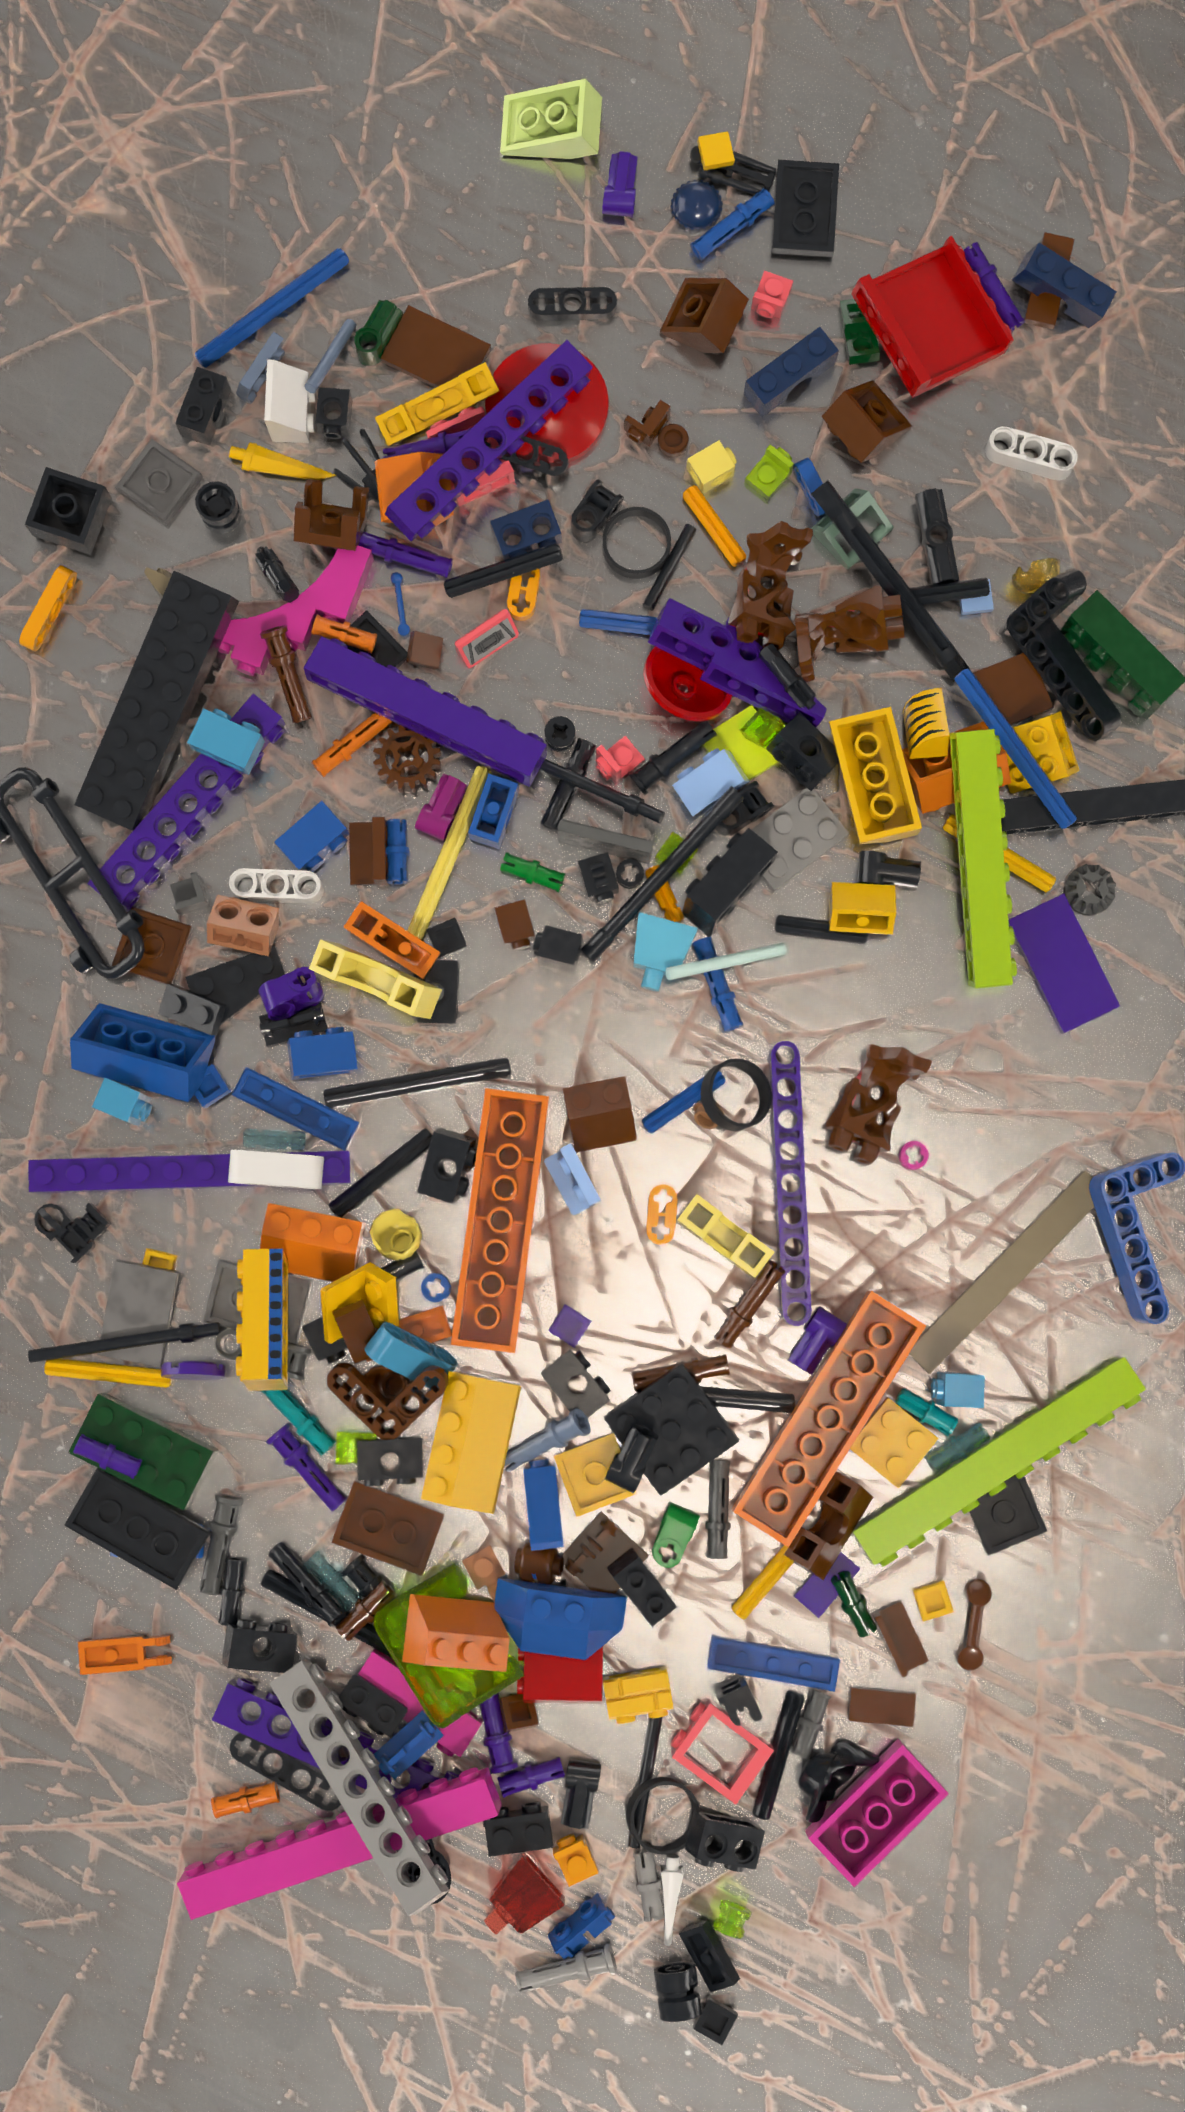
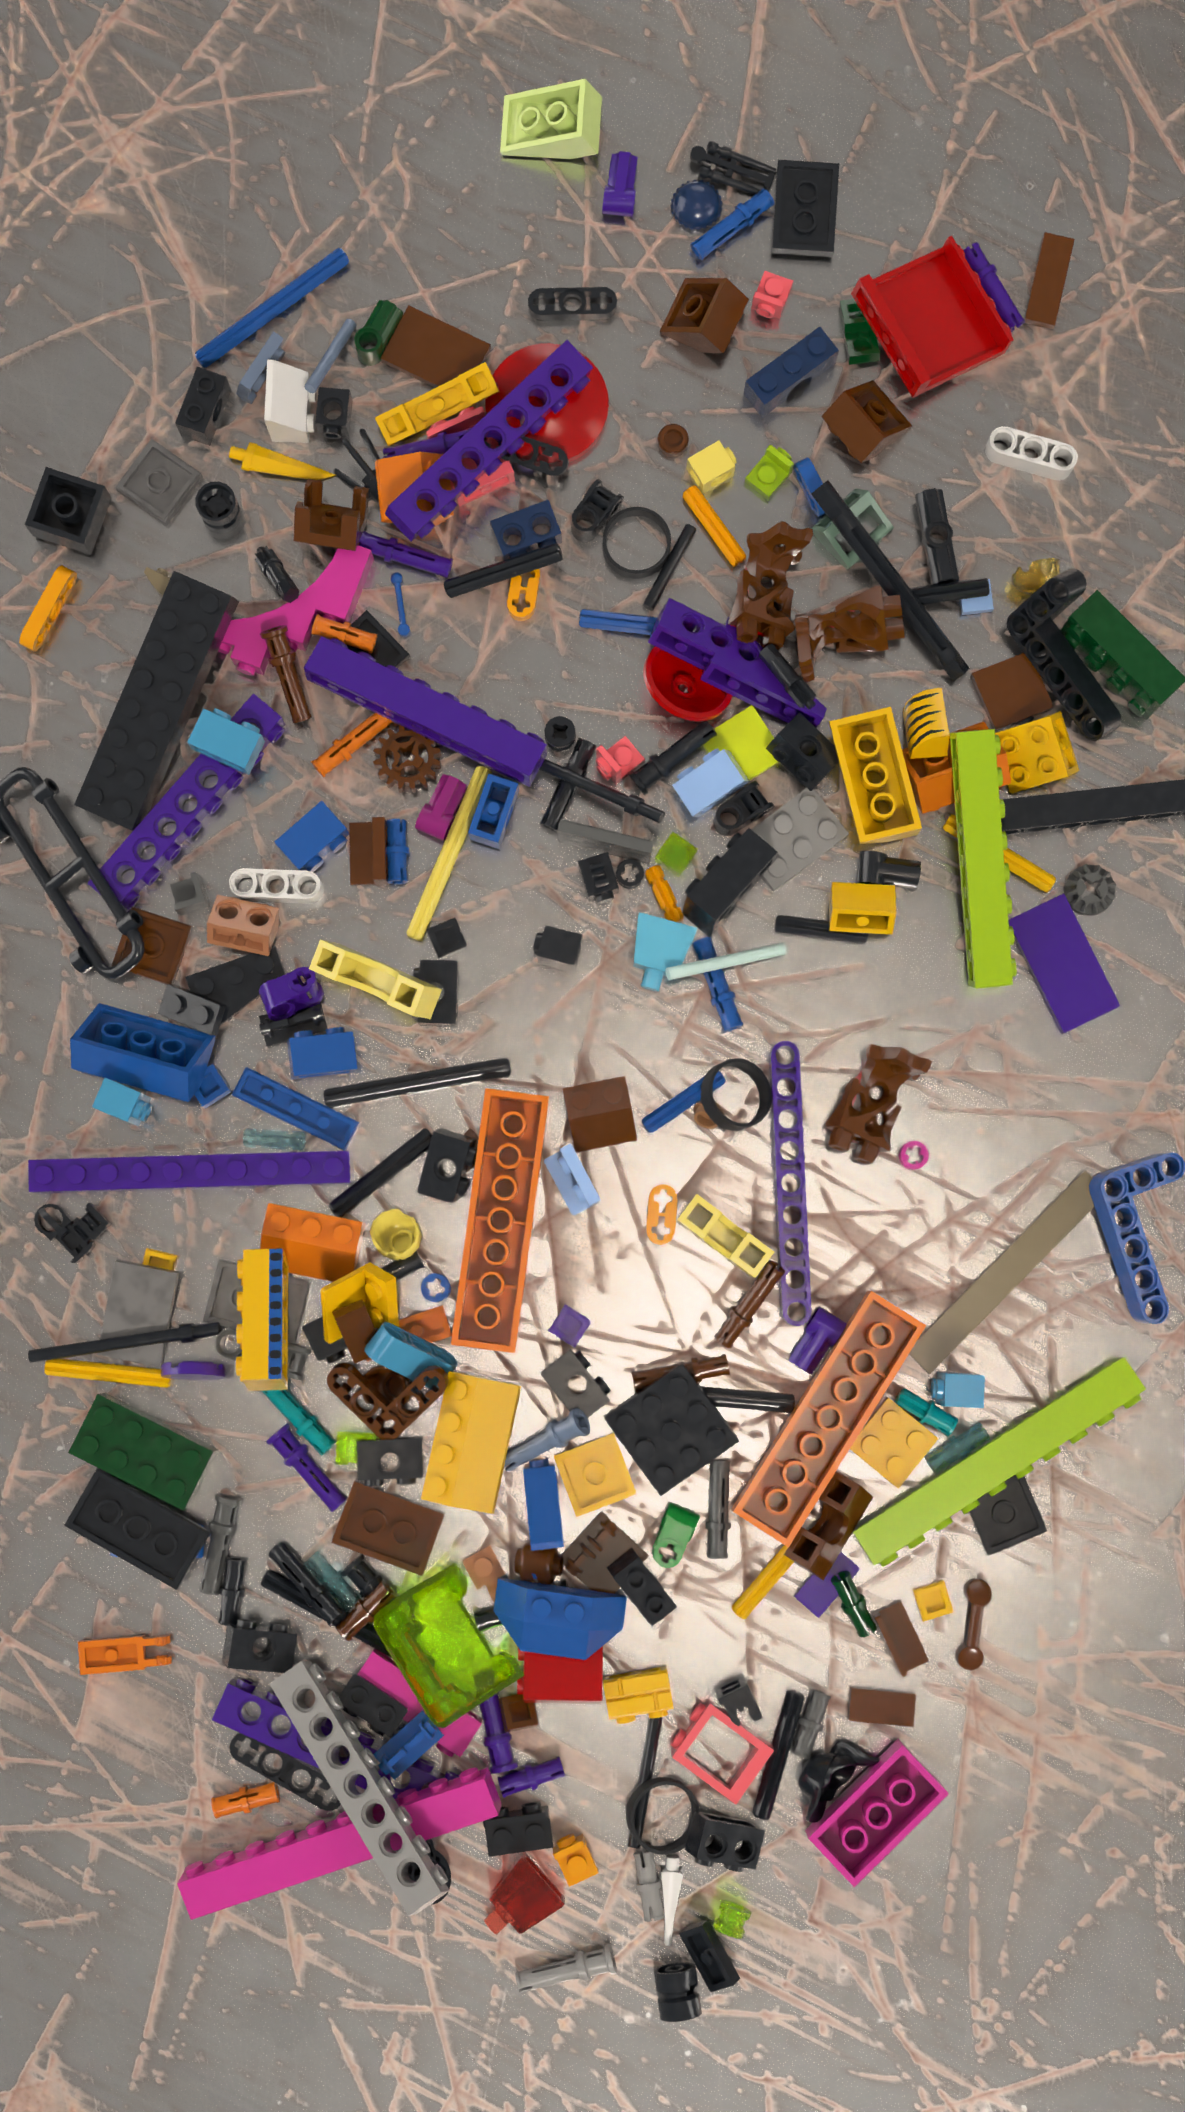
dark purple pin [73,1434,142,1479] -> none
white beam [228,1150,324,1189] -> none
orange slope [343,901,441,979] -> none
orange slope [402,1594,510,1672] -> none
reddish brown tile [406,631,443,670] -> none
slope [454,609,519,668] -> none
reddish brown brick [494,899,535,951] -> none
green pin [500,852,566,893] -> none
blue hinge [548,1893,616,1960] -> none
black piece [561,1758,602,1829] -> none
black piece [581,786,745,962] -> none
black piece [604,1424,659,1494] -> none
reddish brown bracket [624,400,671,447] -> none
black plate [693,1996,738,2045] -> none
yellow tile [697,131,735,170] -> none
blue tile [707,1635,840,1692] -> none
clear neon green plate [740,708,785,748] -> none
blue axle [954,668,1077,829] -> none
dark blue arch [1012,243,1117,328] -> none

